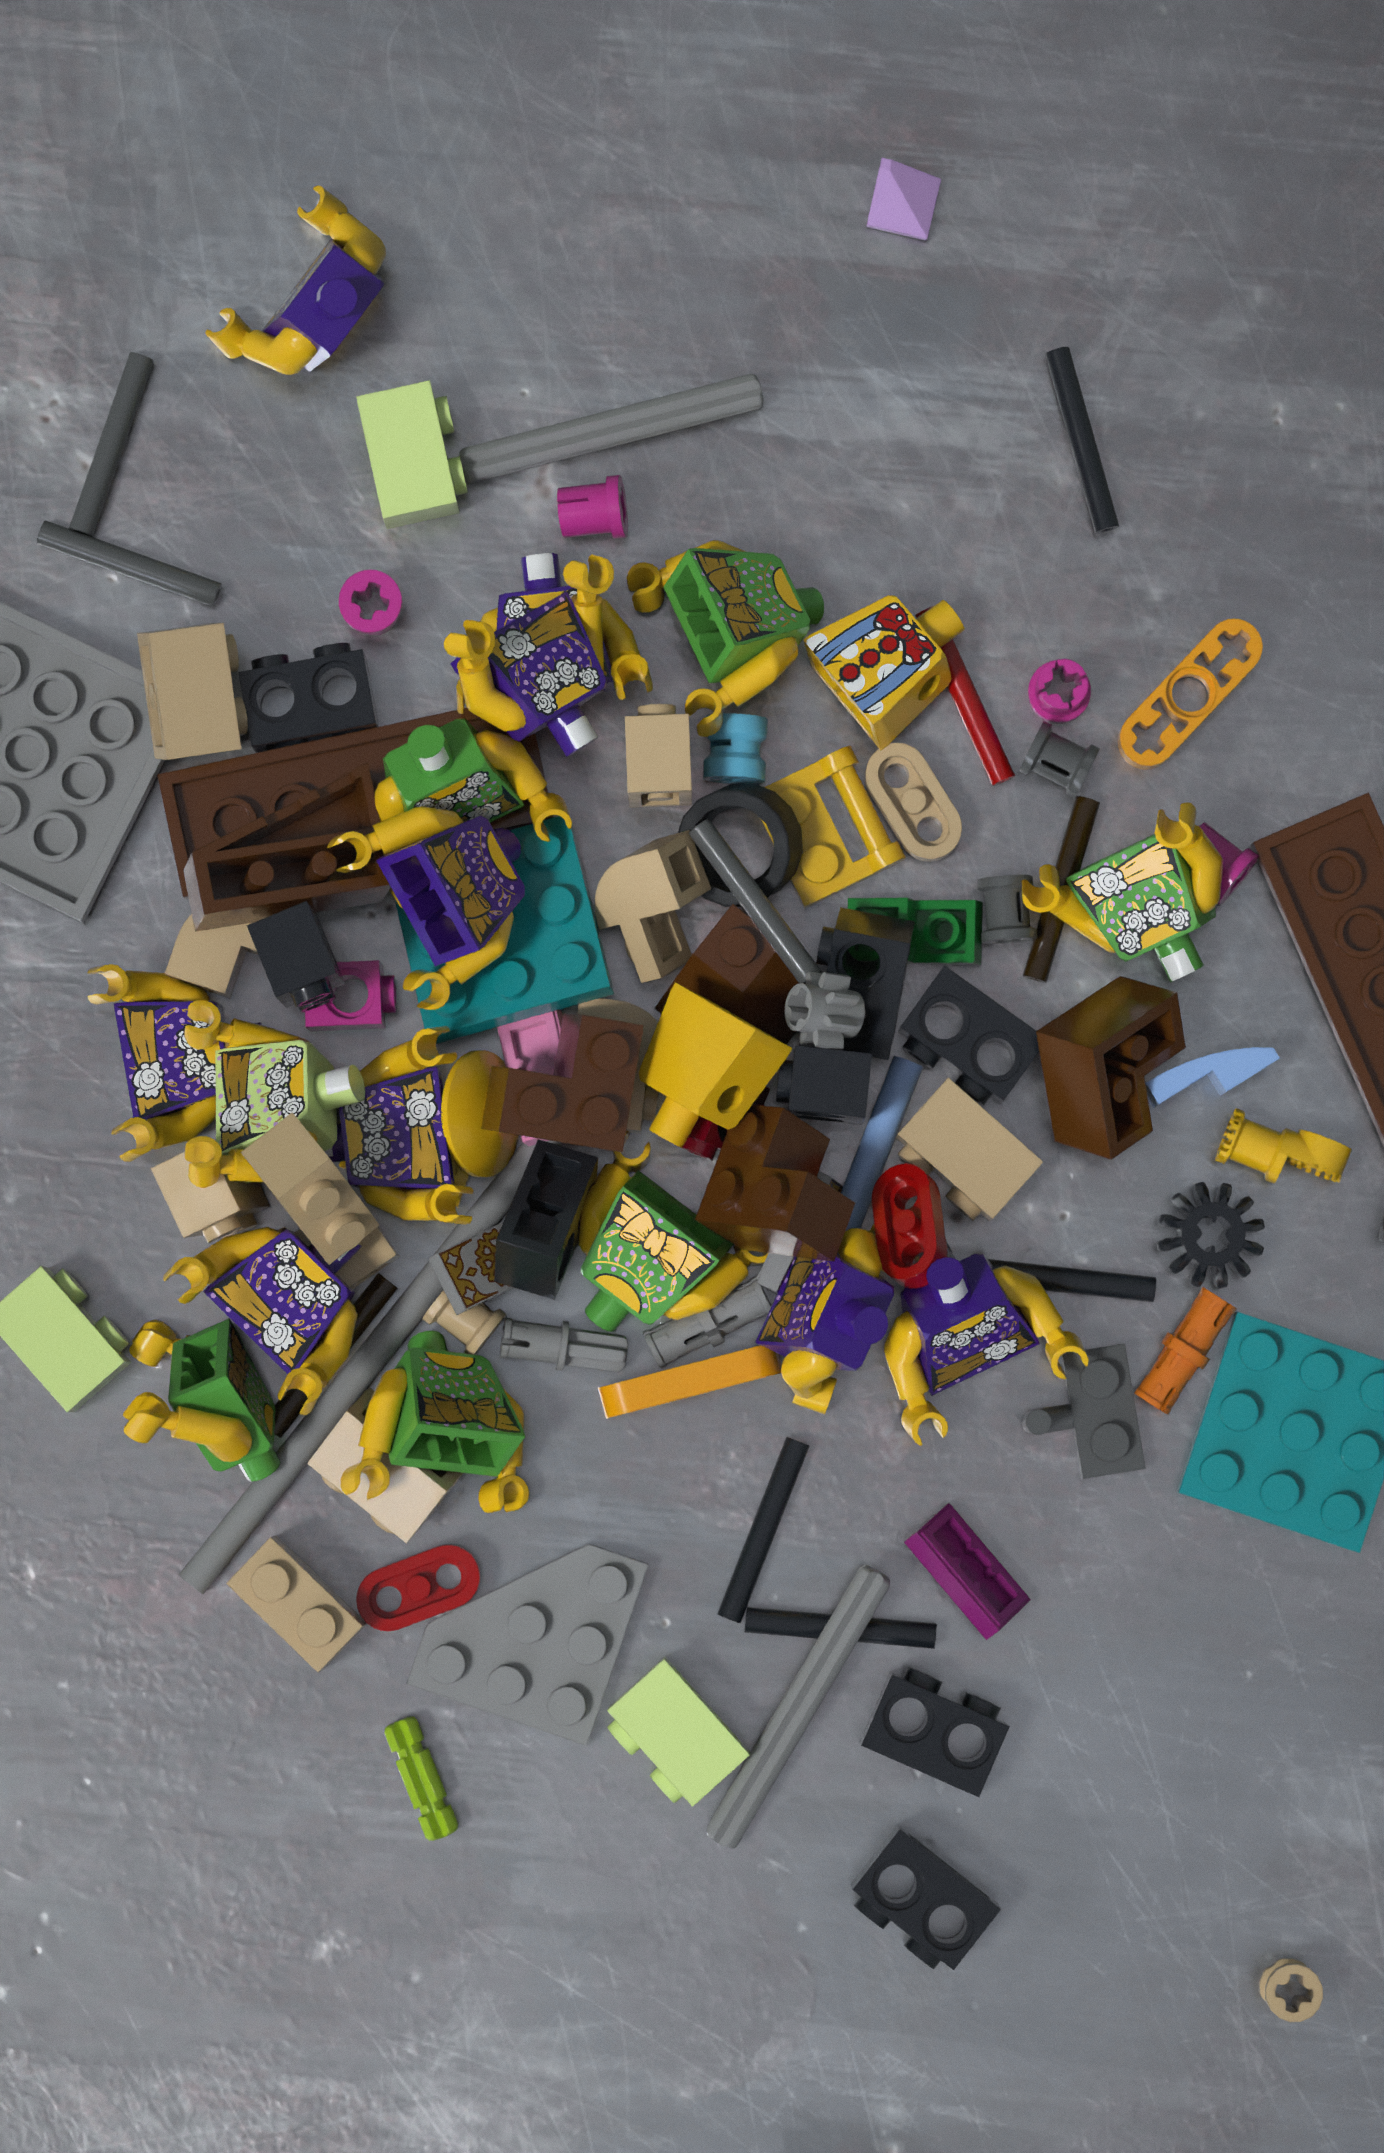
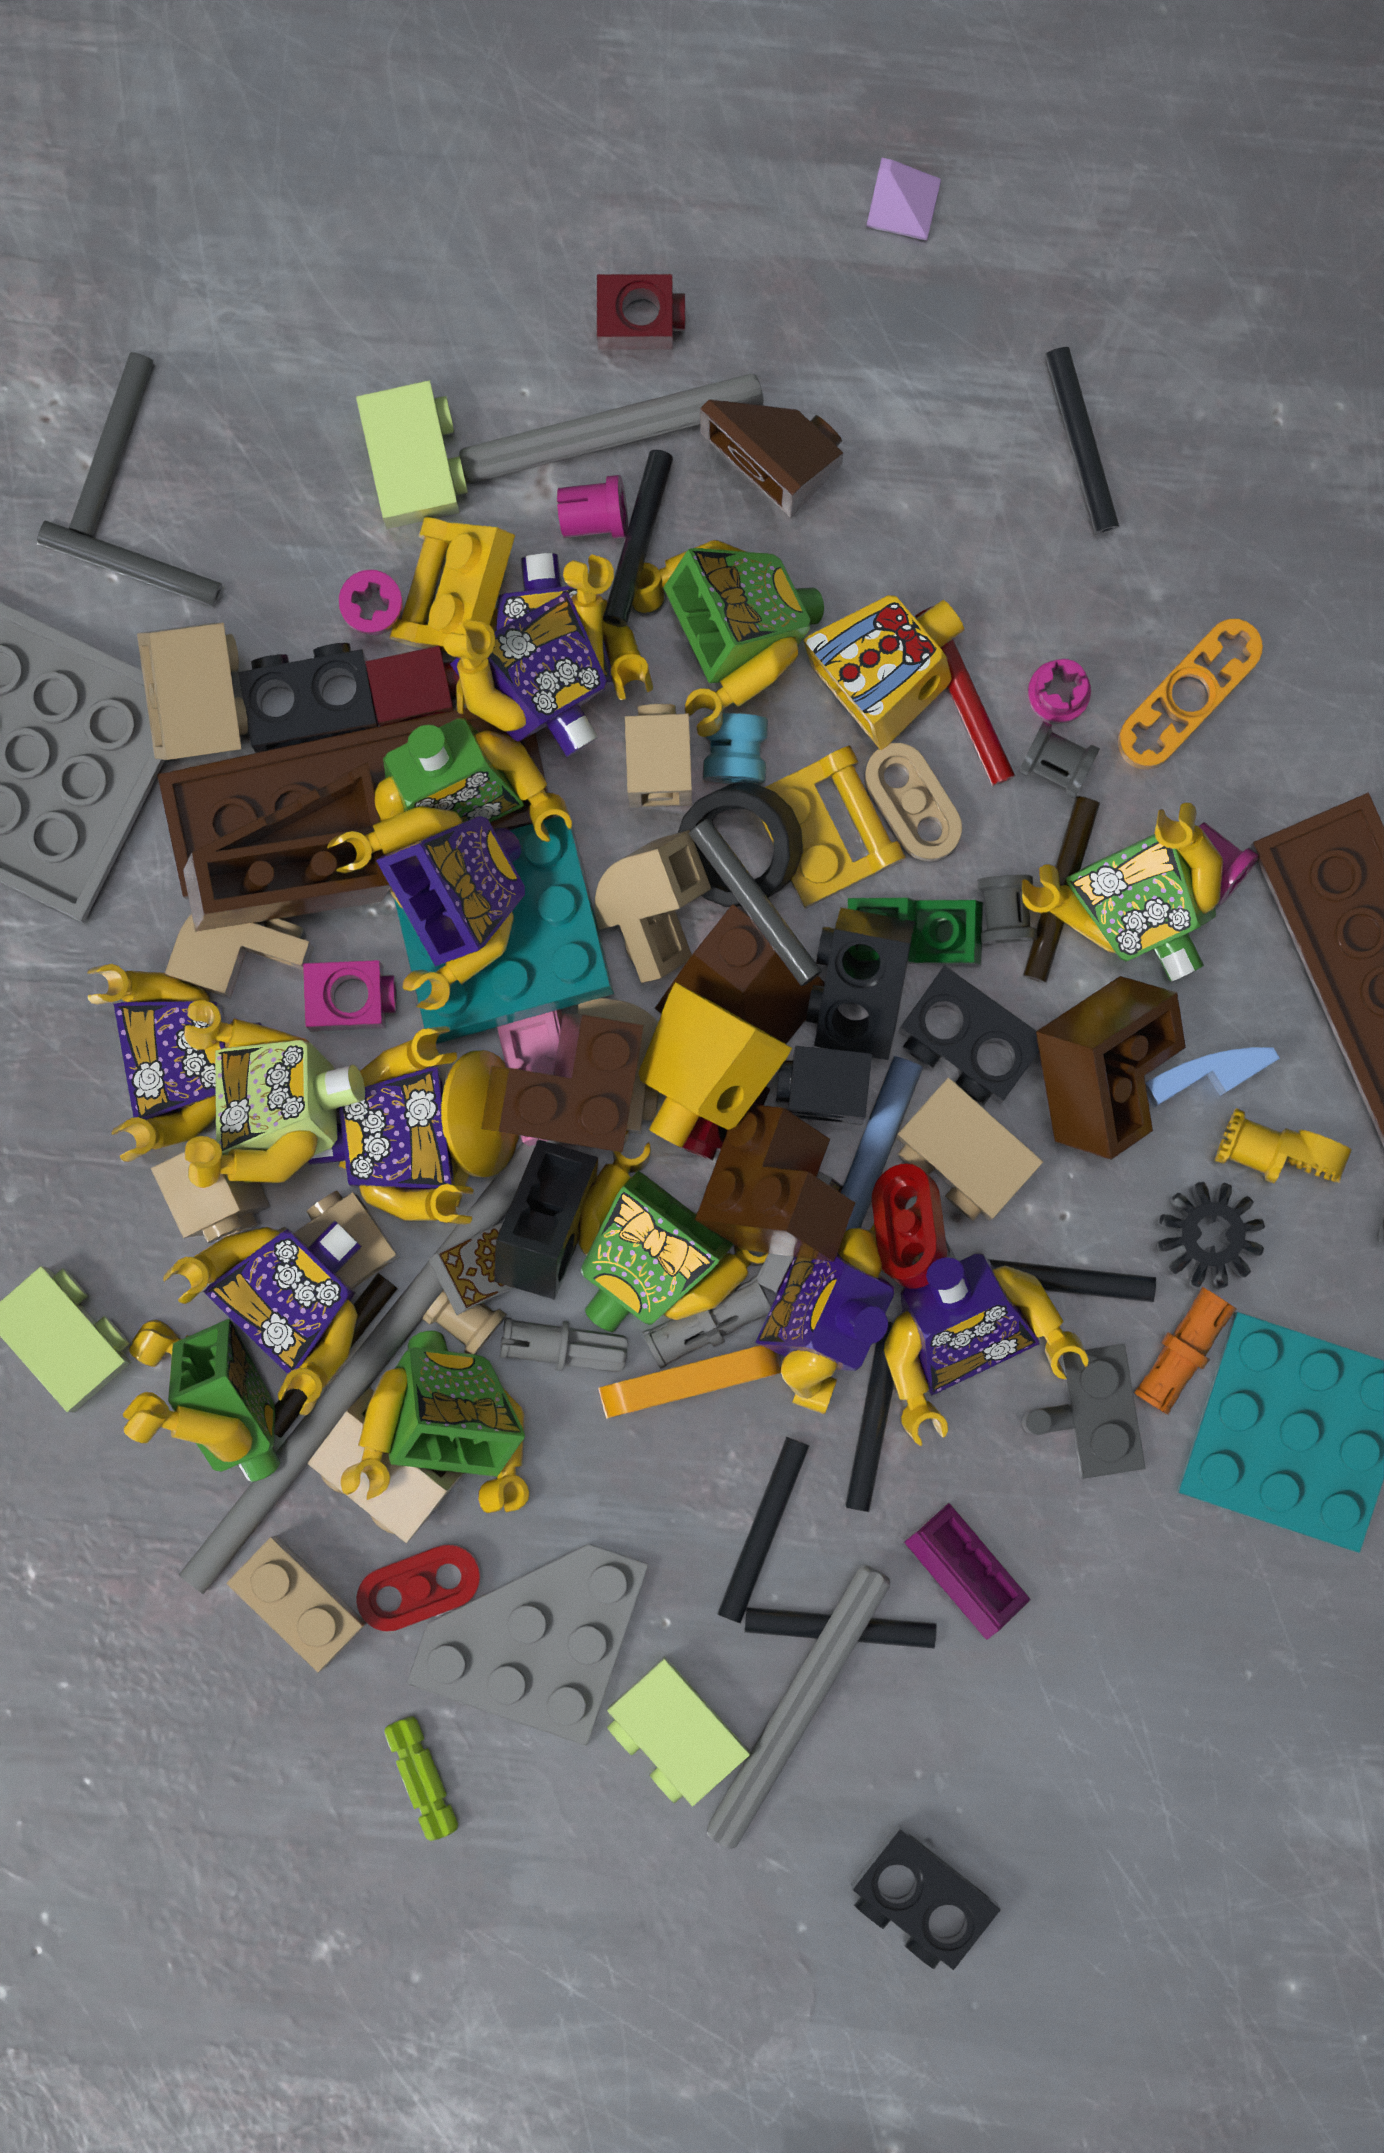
torso [205,185,386,375] -> none
tan brick [241,1112,380,1265] -> none
black brick [246,901,345,1012] -> none
light grey gear [785,972,865,1050] -> none
black brick [860,1667,1010,1797] -> none
tan bush [1259,1958,1323,2022] -> none
none -> dark red brick [365,646,460,726]
none -> yellow plate [389,517,515,651]
none -> dark red brick [597,274,685,350]
none -> black piece [603,450,673,627]
none -> reddish brown slope [700,399,844,518]
none -> black piece [845,1322,894,1512]

